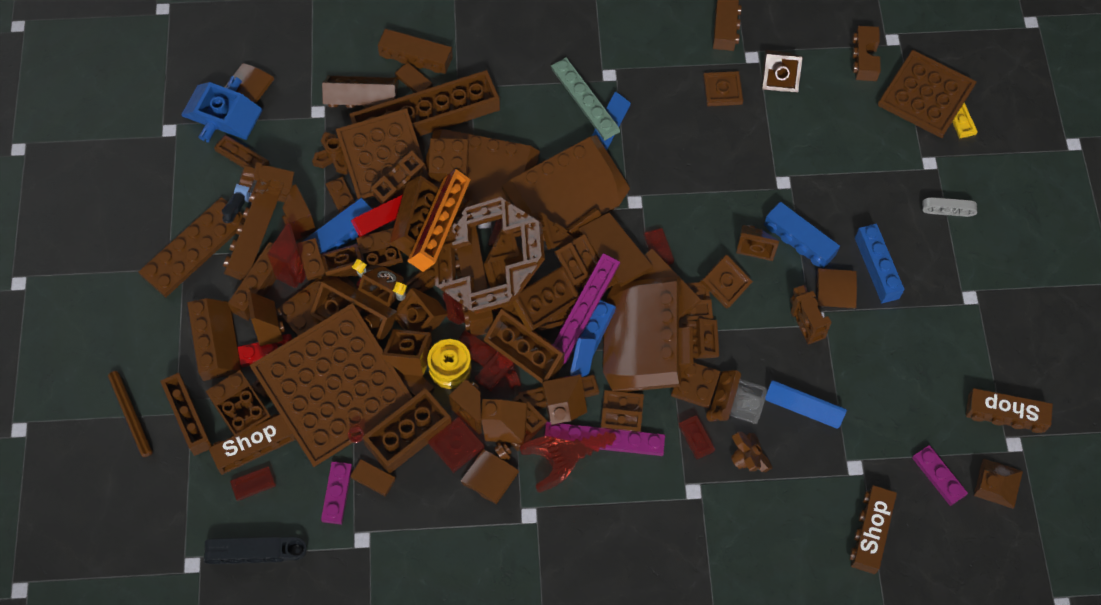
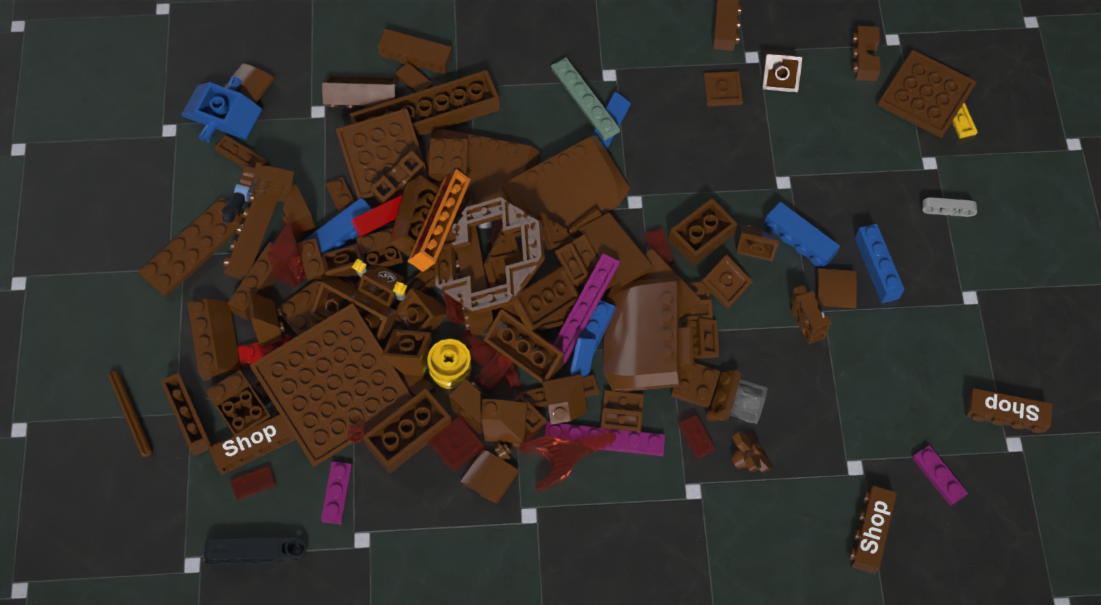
reddish brown plant [312,132,349,175] -> none
reddish brown tile [350,460,396,497] -> none
blue slope [765,380,847,429] -> none
reddish brown slope [974,458,1023,509] -> none
none -> reddish brown brick [668,198,737,266]

